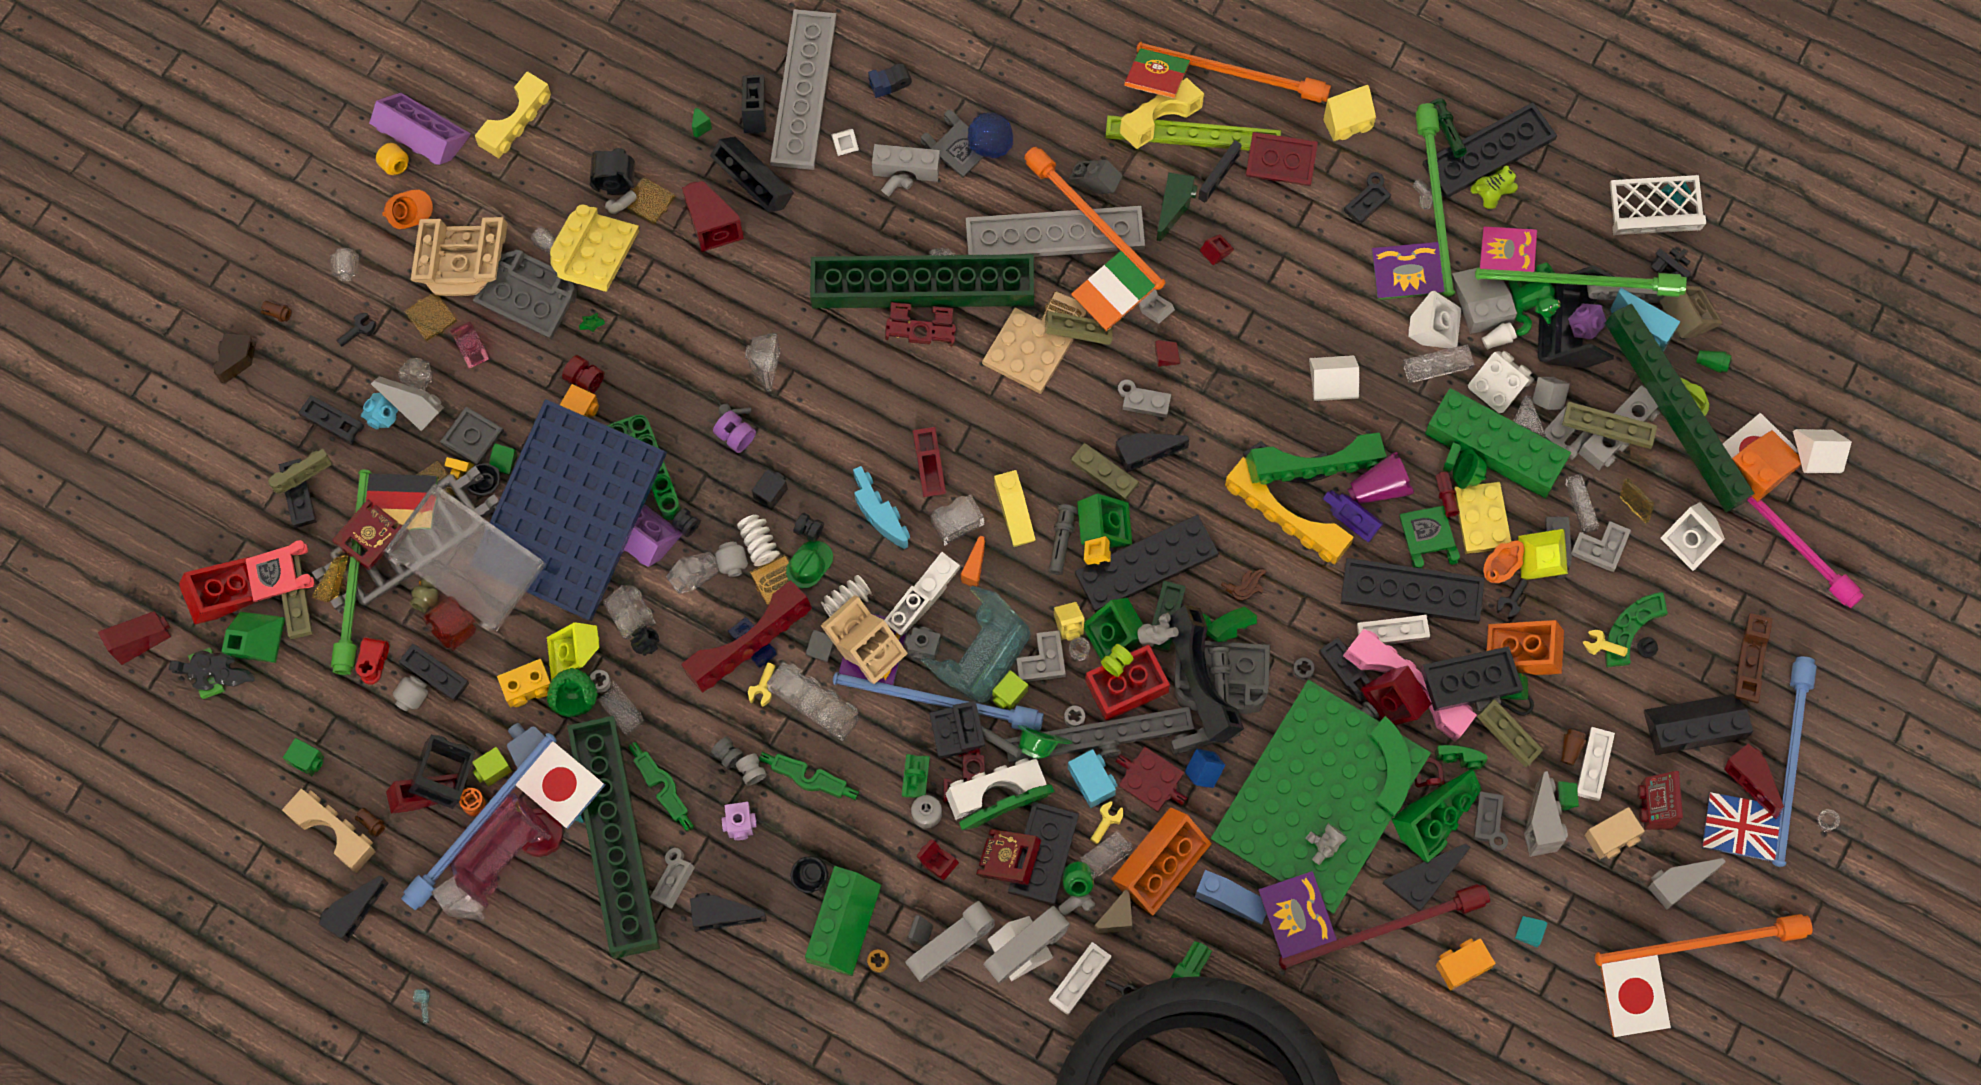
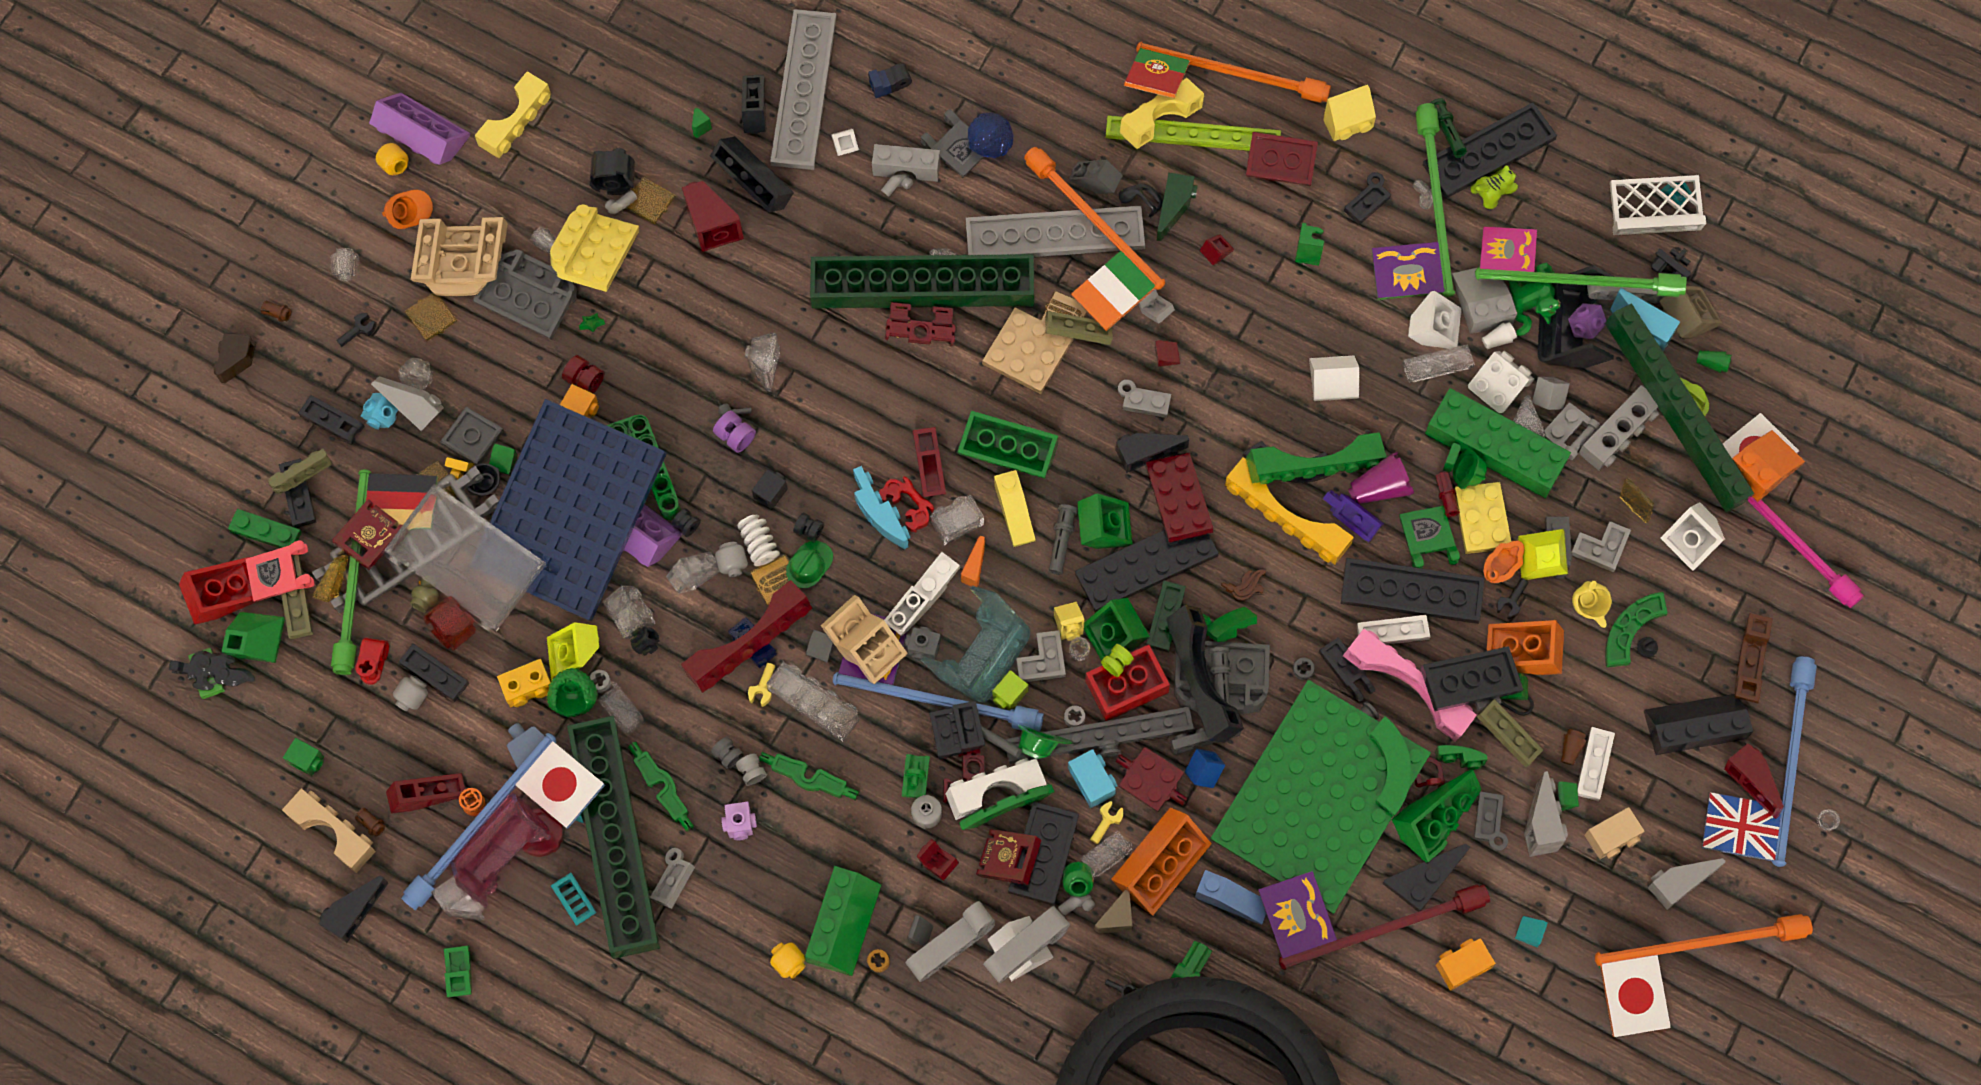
dark red slope [98,611,171,665] -> none
black window [408,734,476,809] -> none
clear light blue hand [413,989,430,1024] -> none
clear pink slope [450,321,489,368] -> none
lime brick [472,747,512,787] -> none
black slope [690,893,767,932] -> none
black hair [790,856,828,893] -> none
white piece [821,575,873,617] -> none
white plate [1049,942,1112,1015] -> none
olive plate [1071,443,1139,501] -> none
yellow tile [1084,536,1111,565] -> none
light grey piece [1138,613,1179,647] -> none
black tile [1198,140,1241,203] -> none
light grey piece [1305,823,1348,865] -> none
dark red slope [1361,665,1432,725] -> none
olive plate [1562,401,1658,449] -> none
clear piece [1565,474,1599,534] -> none
light yellow bar [1583,630,1628,657] -> none
dark red slope [1638,771,1683,830] -> none
white slope [1793,429,1852,473] -> none
none -> green plate [228,509,302,548]
none -> green slope [444,946,472,997]
none -> teal slope [551,873,597,926]
none -> yellow head [770,942,806,979]
none -> red helmet [879,476,934,533]
none -> green slope [958,411,1058,479]
none -> black piece [1119,183,1163,218]
none -> dark red plate [1146,452,1213,542]
none -> green hinge [1295,223,1324,266]
none -> light yellow hair [1572,581,1612,628]

